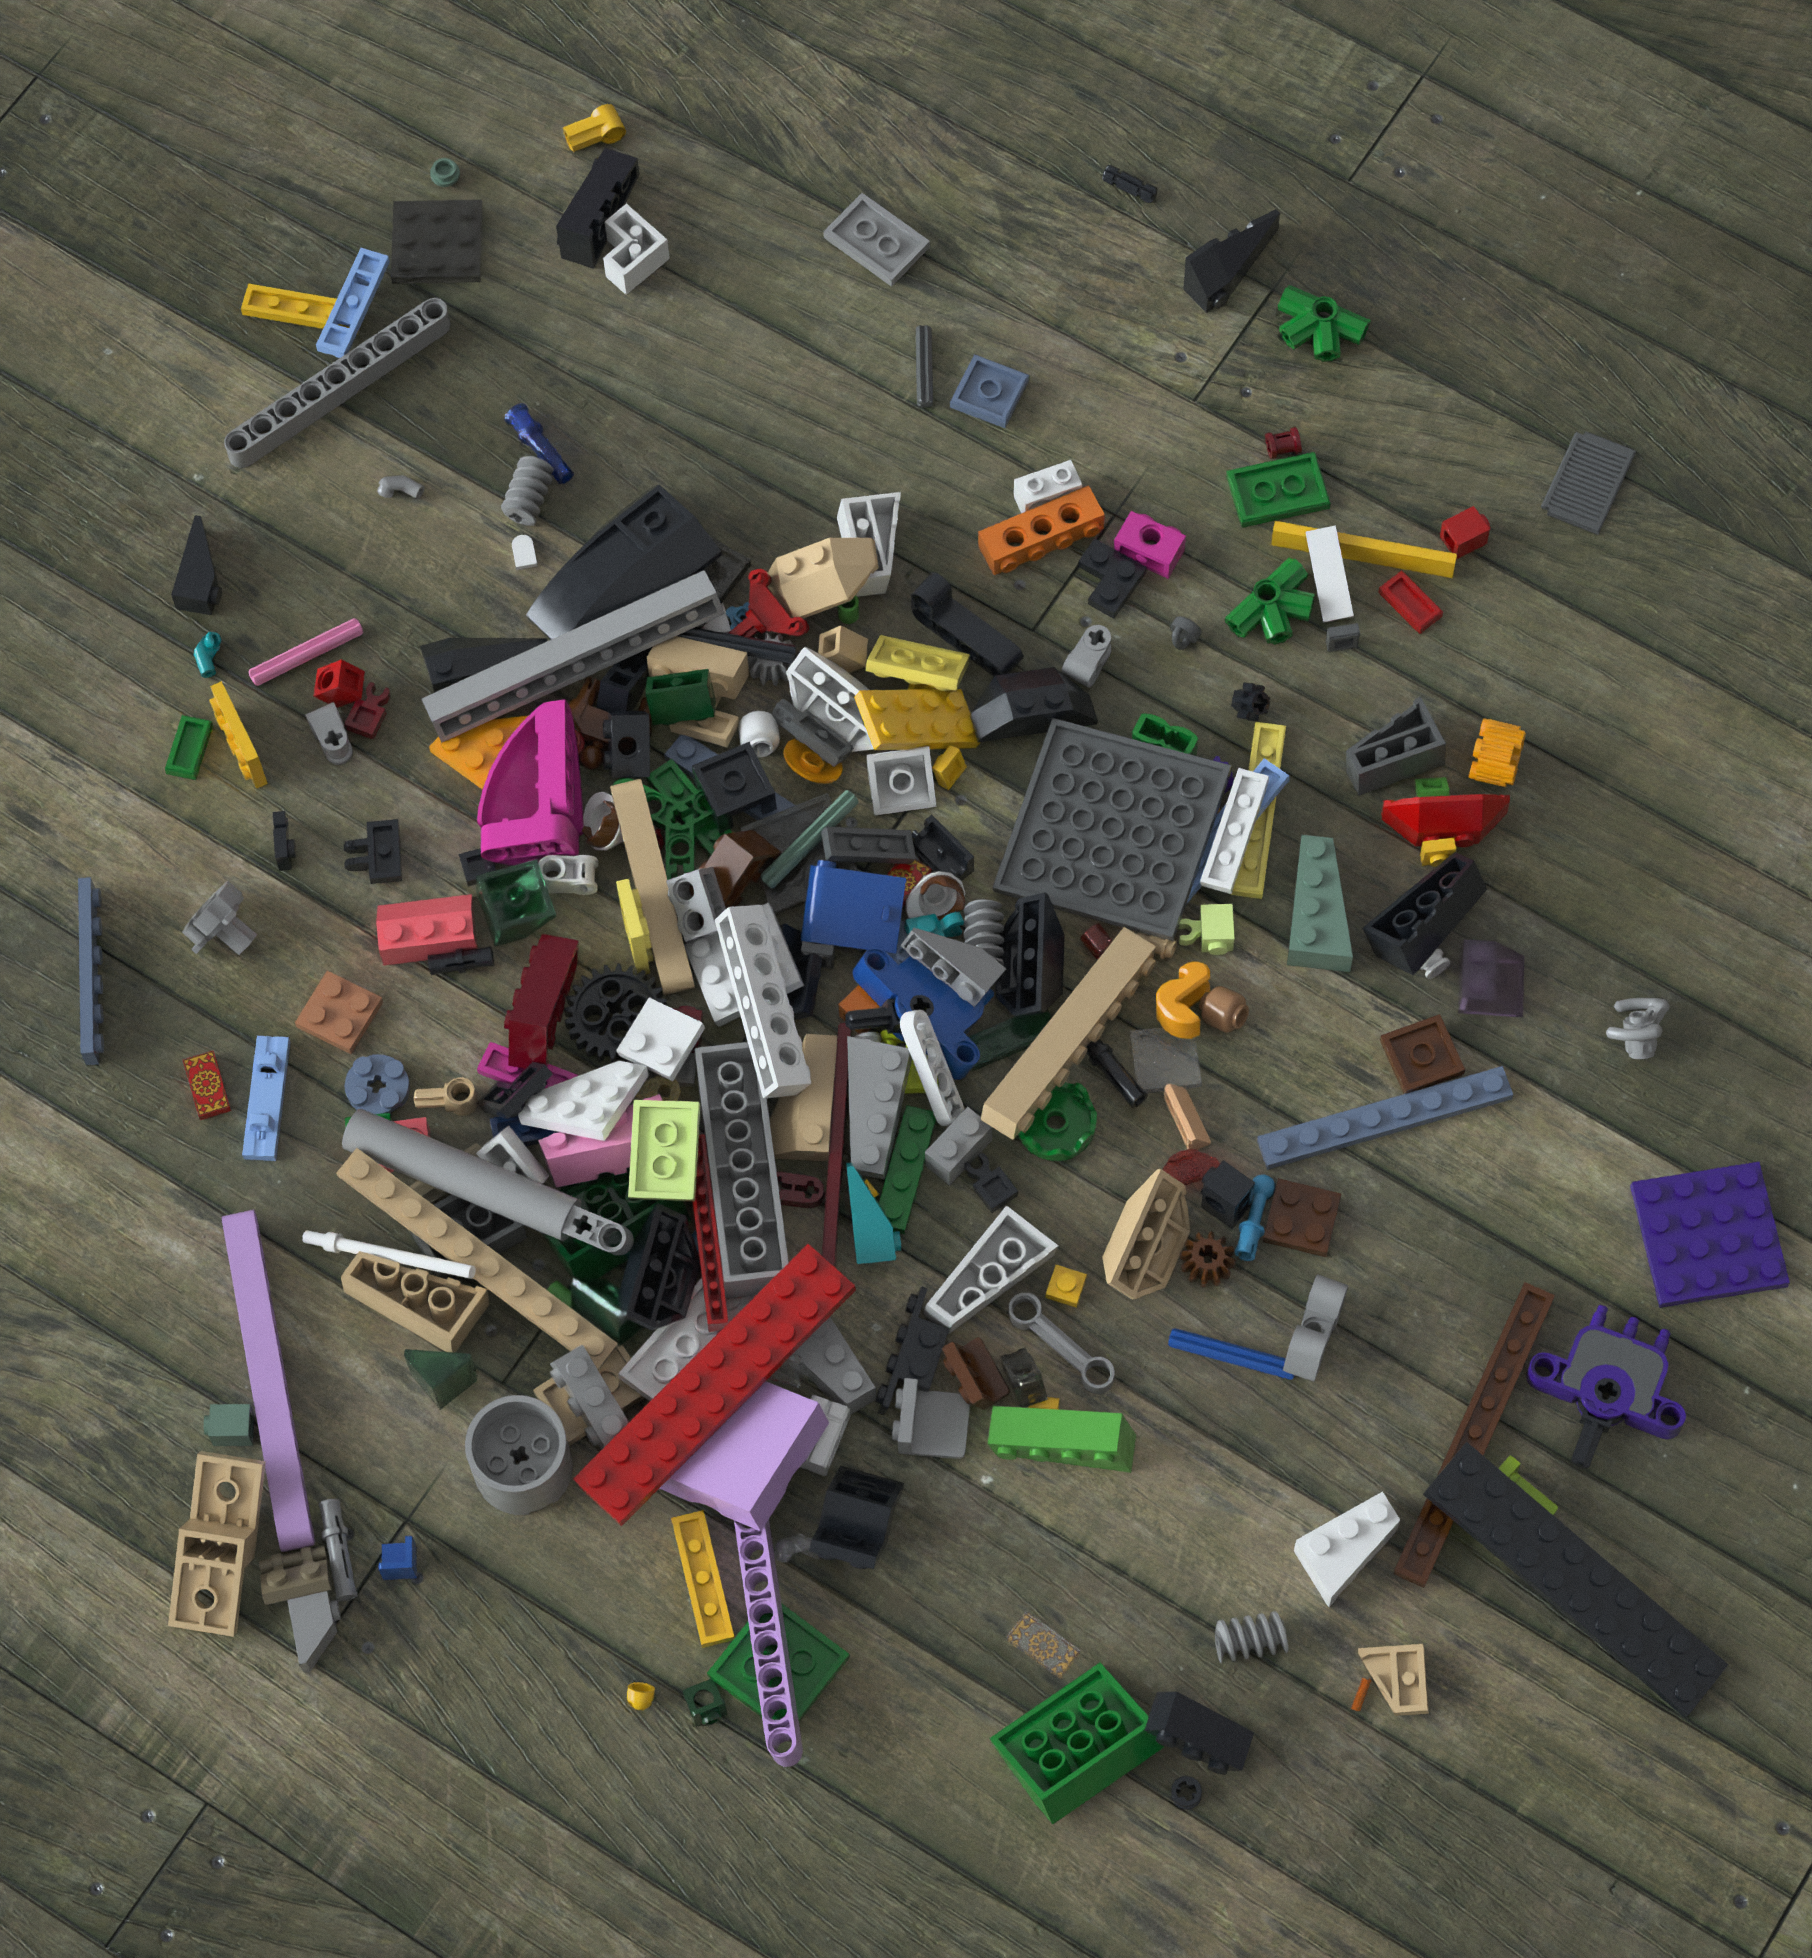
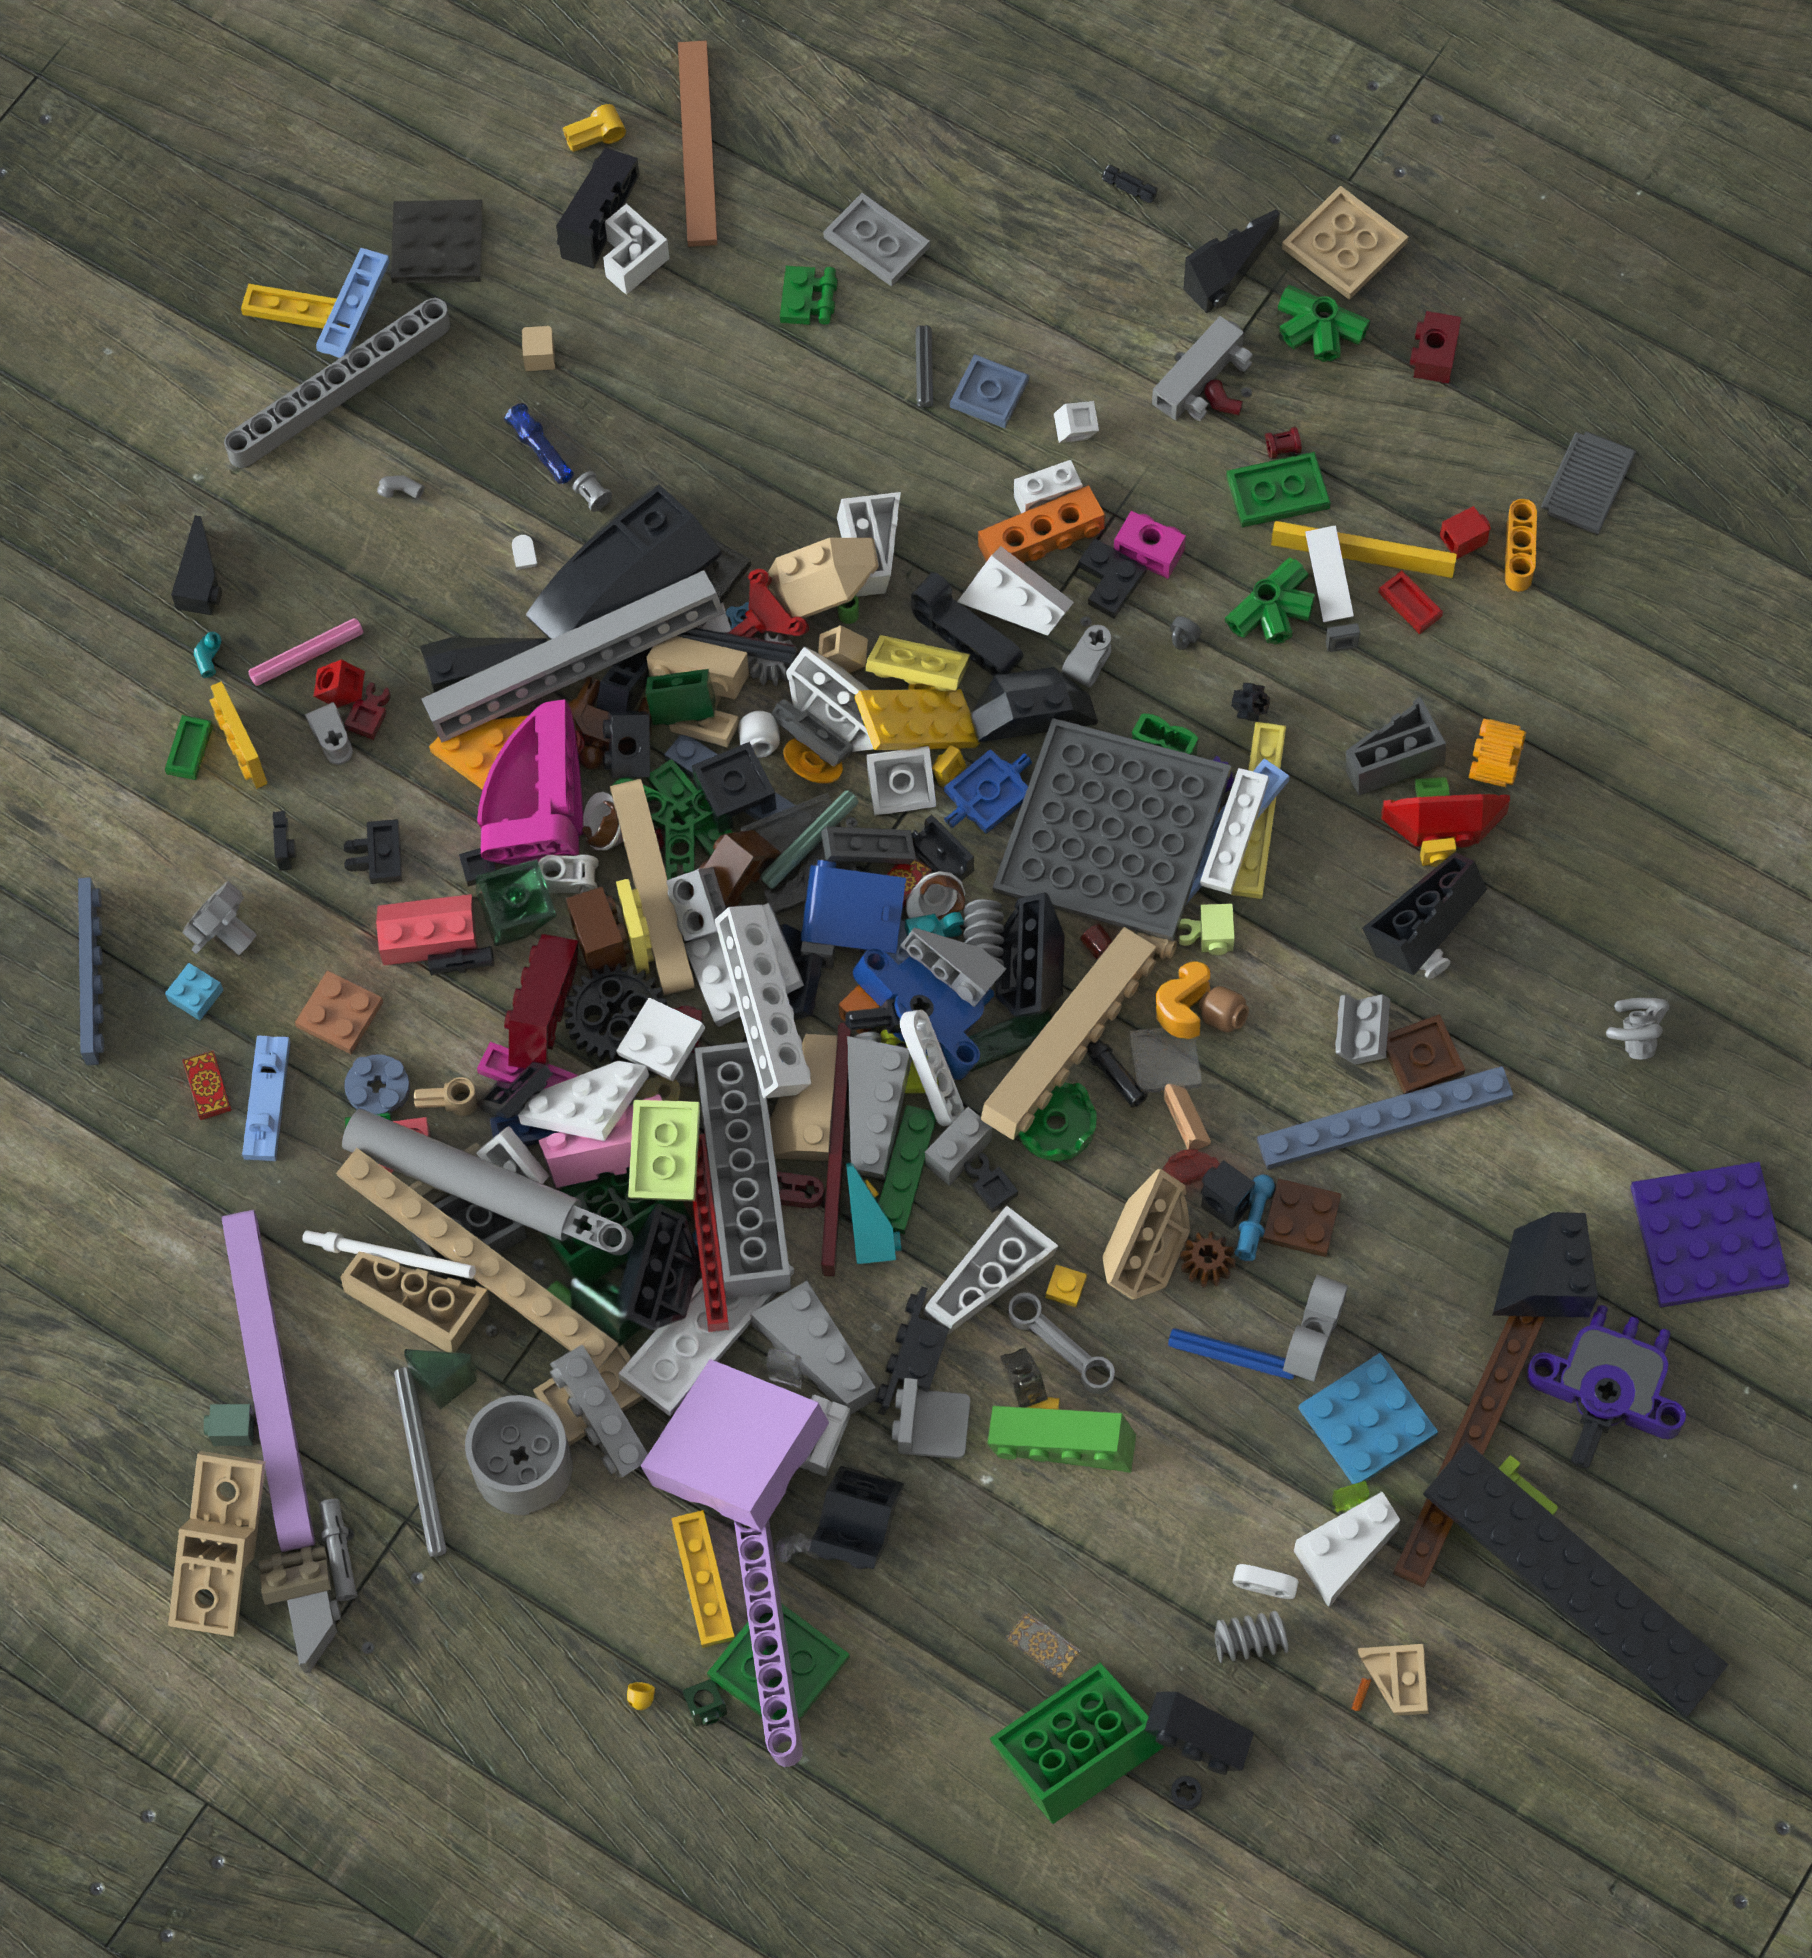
blue panel [379,1536,417,1580] -> none
sand green plate [430,158,460,187] -> none
light grey piece [501,456,554,526] -> none
red plate [573,1244,856,1527] -> none
reddish brown bracket [942,1337,1011,1410] -> none
sand green wedge [1287,835,1353,972] -> none
clear purple slope [1458,939,1525,1017] -> none
none -> medium azure piece [165,963,223,1021]
none -> light grey axle [394,1367,447,1557]
none -> tan piece [522,326,555,371]
none -> reddish brown brick [566,886,630,979]
none -> light grey bush [573,471,612,512]
none -> nougat tile [678,41,717,247]
none -> green plate [780,265,838,325]
none -> blue plate [944,749,1032,834]
none -> white wedge [957,546,1074,636]
none -> white brick [1054,401,1099,443]
none -> light grey brick [1152,316,1253,421]
none -> dark red arm [1204,379,1243,416]
none -> white beam [1233,1564,1299,1599]
none -> tan plate [1282,186,1408,300]
none -> dark azure plate [1298,1353,1438,1488]
none -> clear neon green plate [1332,1481,1370,1512]
none -> light grey bracket [1335,994,1390,1065]
none -> dark red brick [1409,311,1462,384]
none -> black wedge [1492,1212,1598,1318]
none -> light orange beam [1505,499,1537,592]

